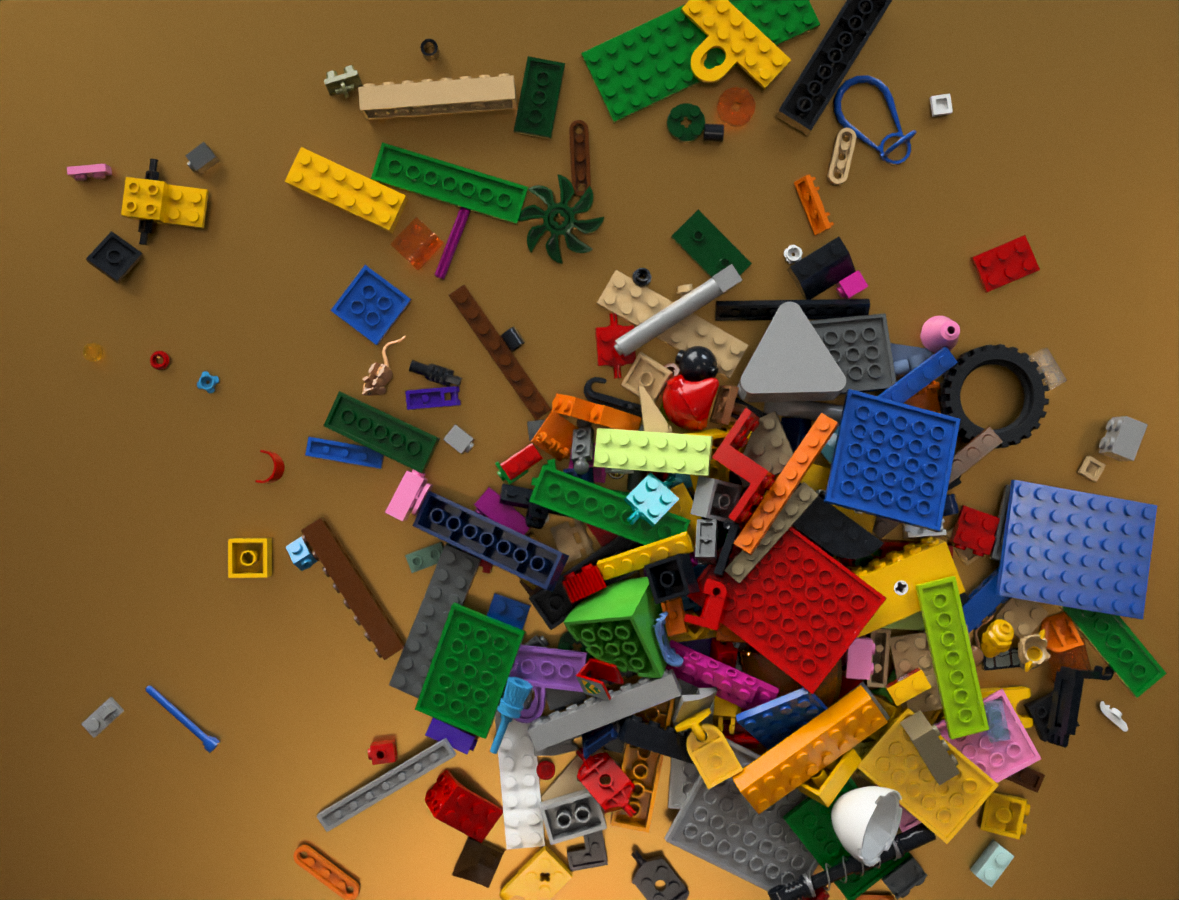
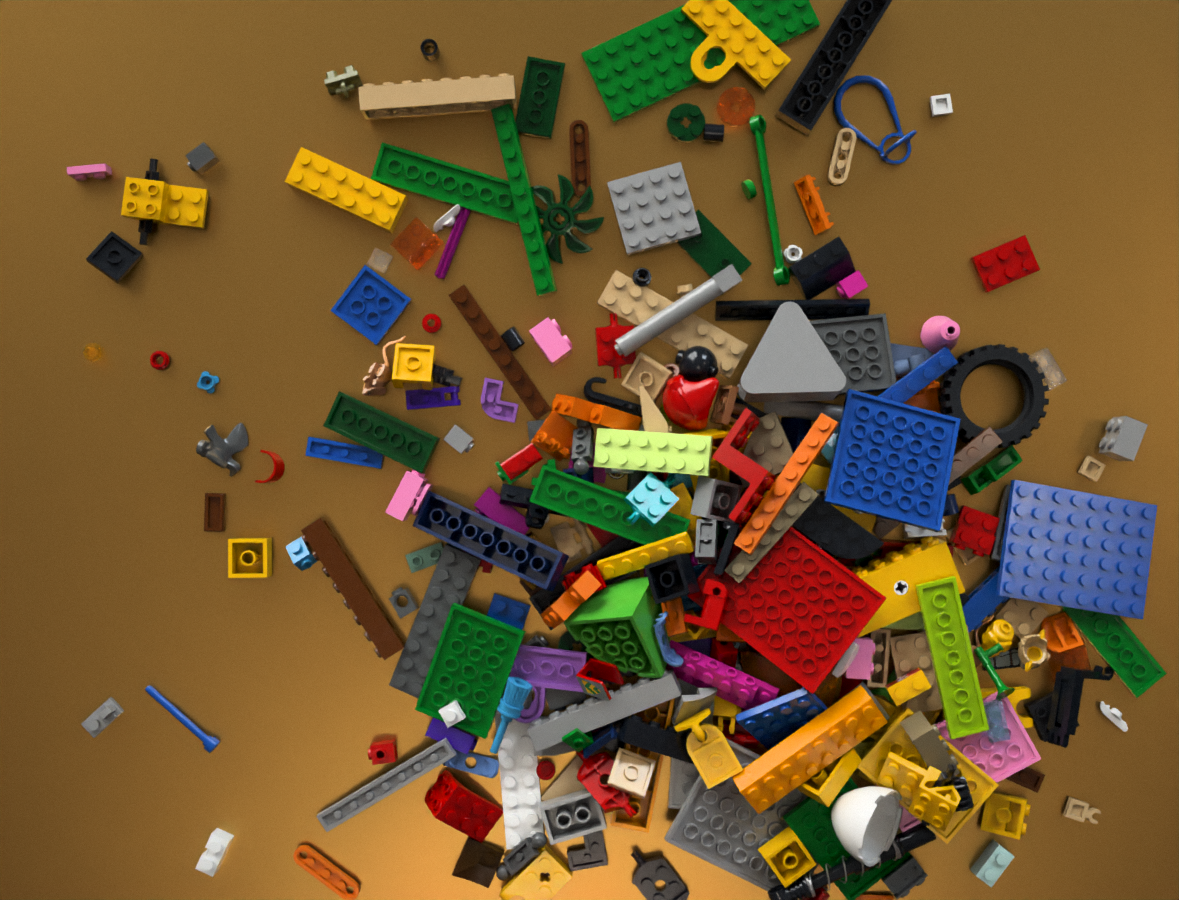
none -> white brick [195,828,234,877]
none -> dark grey animal [196,423,248,477]
none -> reddish brown tile [204,493,226,532]
none -> clear plate [367,247,393,274]
none -> dark grey brick [389,587,419,619]
none -> yellow panel [392,343,436,390]
none -> red plate [422,314,441,333]
none -> white piece [433,204,460,232]
none -> white plate [438,700,466,727]
none -> medium blue piece [443,748,499,778]
none -> medium lavender plate [481,378,519,423]
none -> green plate [491,104,557,296]
none -> dark grey plate [496,832,547,881]
none -> bright pink brick [529,317,573,367]
none -> orange arch [540,570,602,628]
none -> green bracket [562,728,594,752]
none -> light grey plate [607,162,701,256]
none -> tan tile [607,747,656,799]
none -> green tile [741,179,757,200]
none -> green piece [750,114,790,286]
none -> yellow brick [758,826,817,888]
none -> white tile [832,642,859,678]
none -> yellow piece [877,752,961,831]
none -> black gear [953,776,974,812]
none -> green slope [960,445,1023,495]
none -> green piece [974,642,1015,700]
none -> tan plate [1063,797,1101,824]

